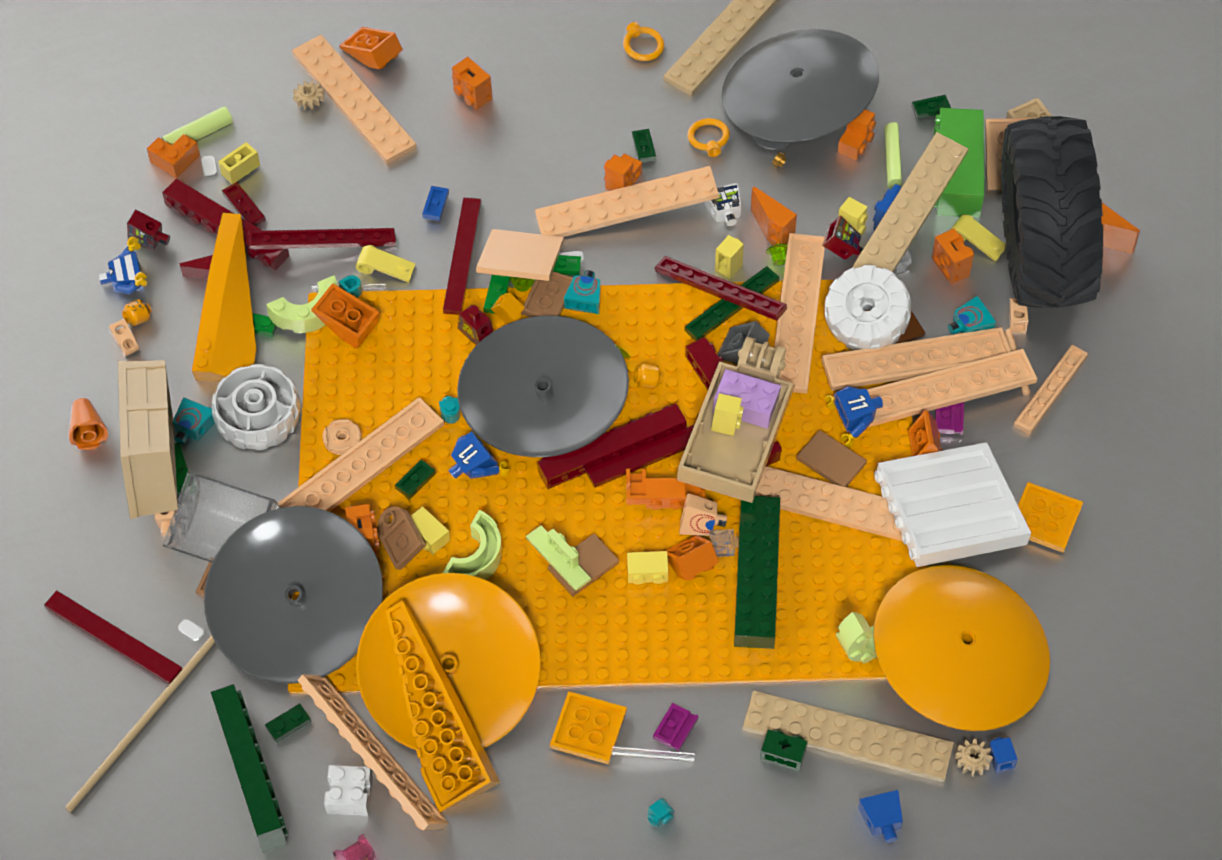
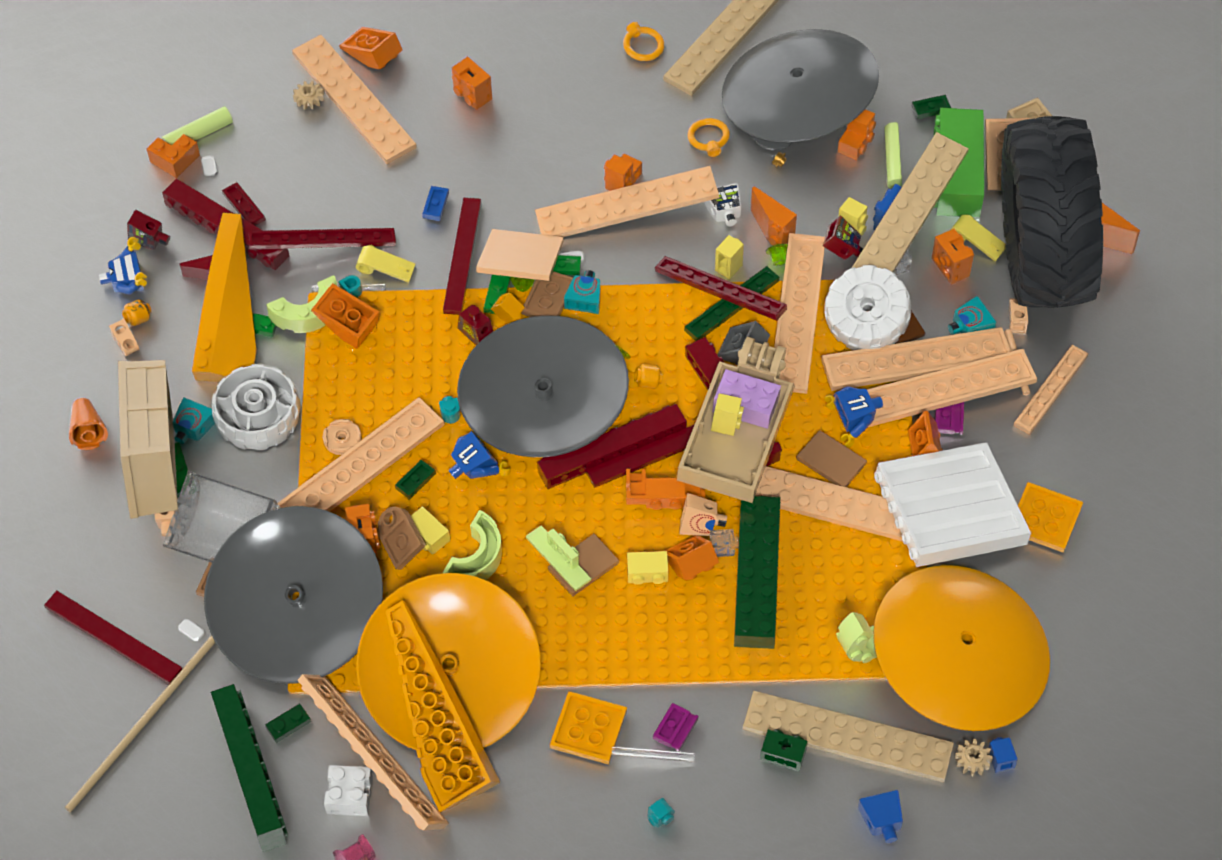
light yellow brick [218,142,260,184] -> none
dark green plate [632,129,656,163] -> none

